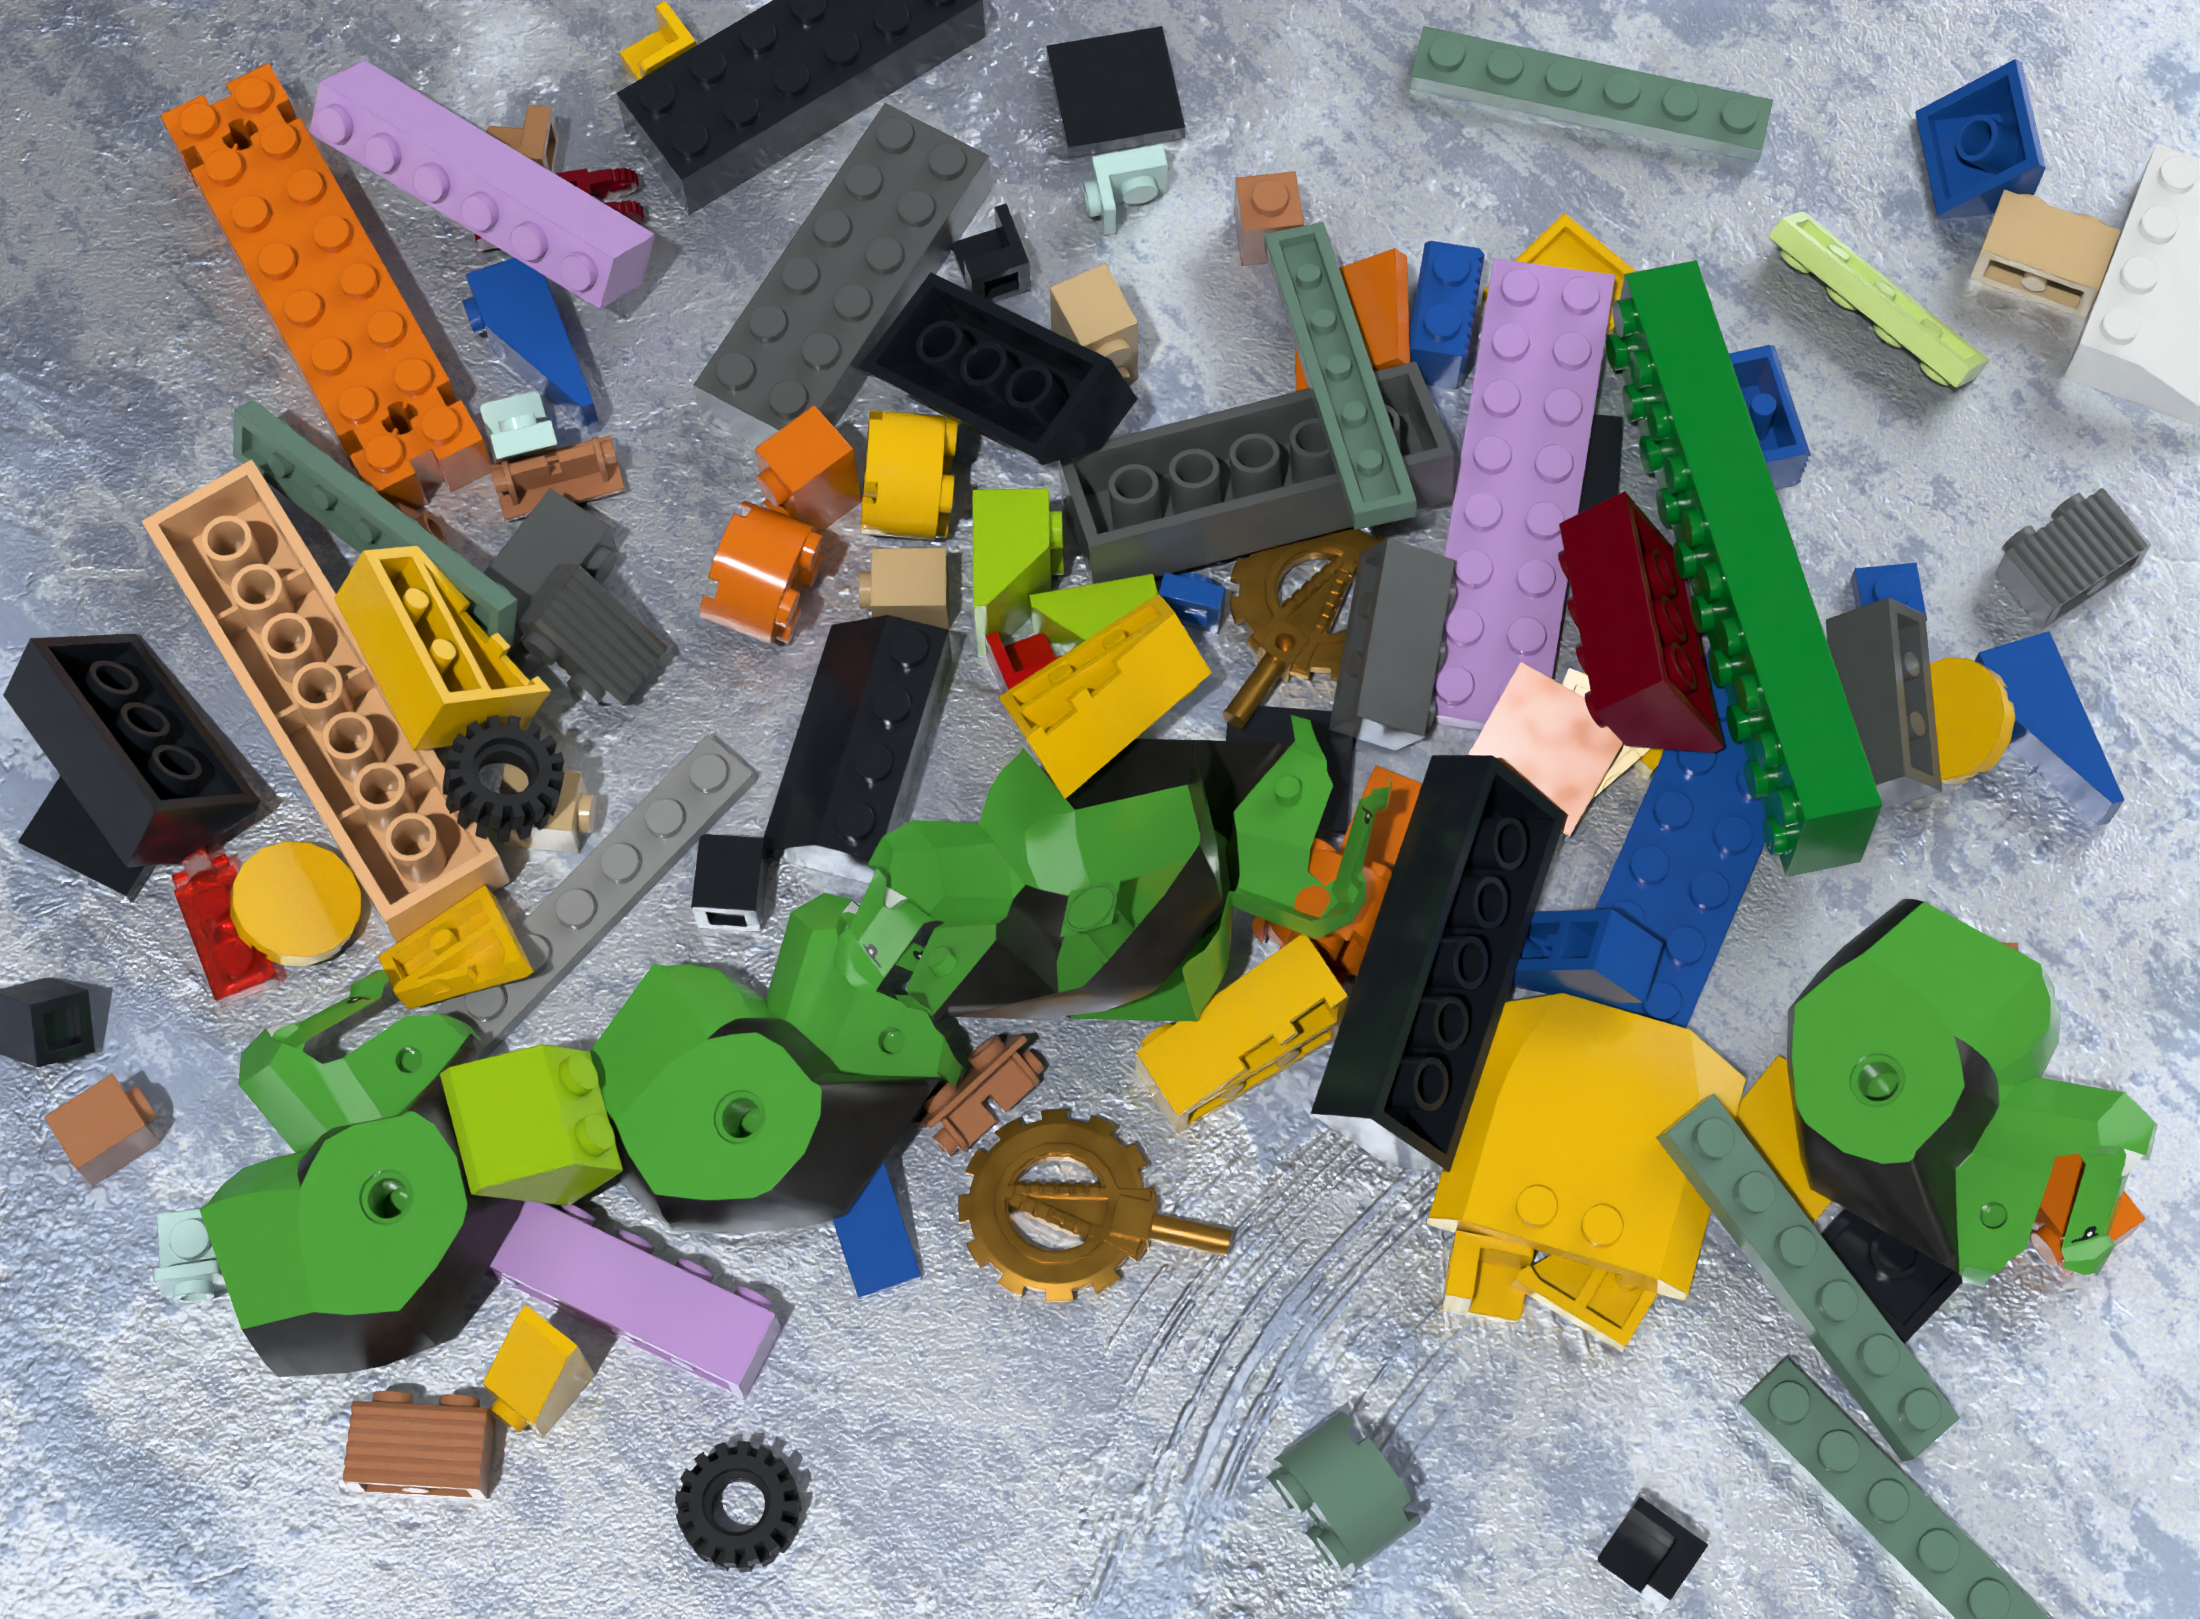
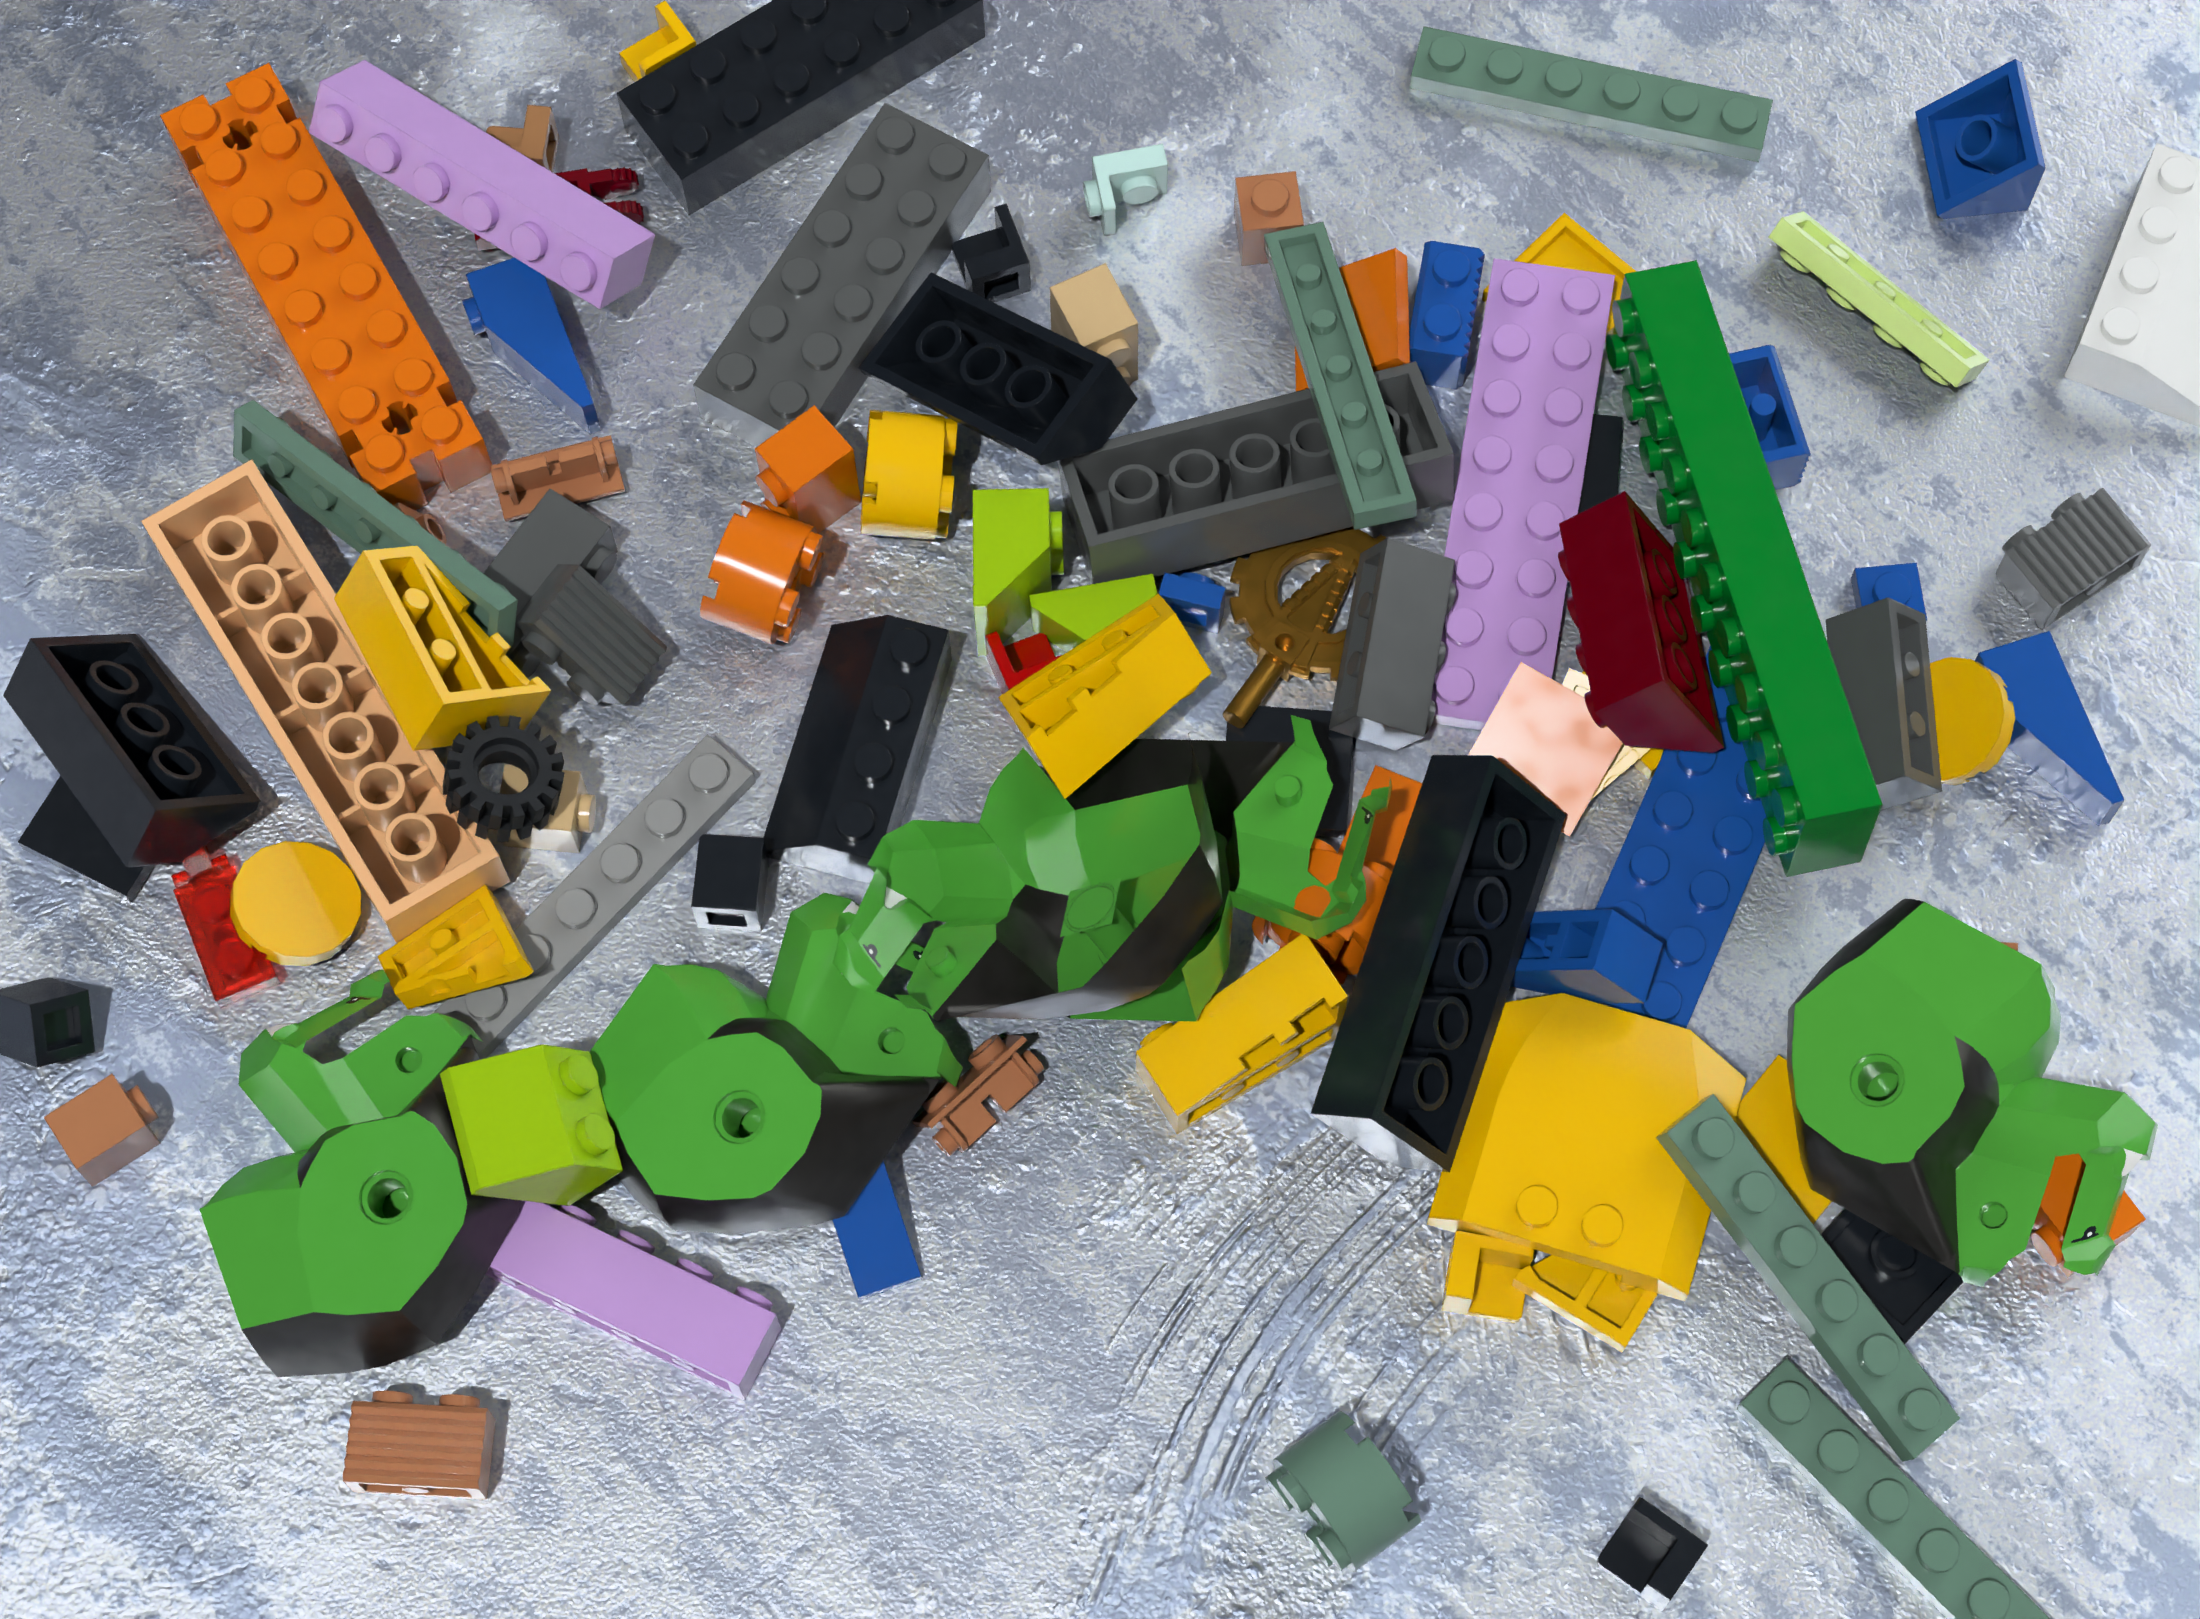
light aqua bracket [153,1208,227,1303] -> none
light aqua bracket [480,391,557,464] -> none
yellow slope [483,1305,595,1438] -> none
black tyre [675,1441,802,1573] -> none
tan brick [859,548,949,630] -> none
pearl gold bar [958,1109,1233,1303] -> none
black tile [1046,26,1185,158] -> none
tan brick [1970,189,2121,319] -> none

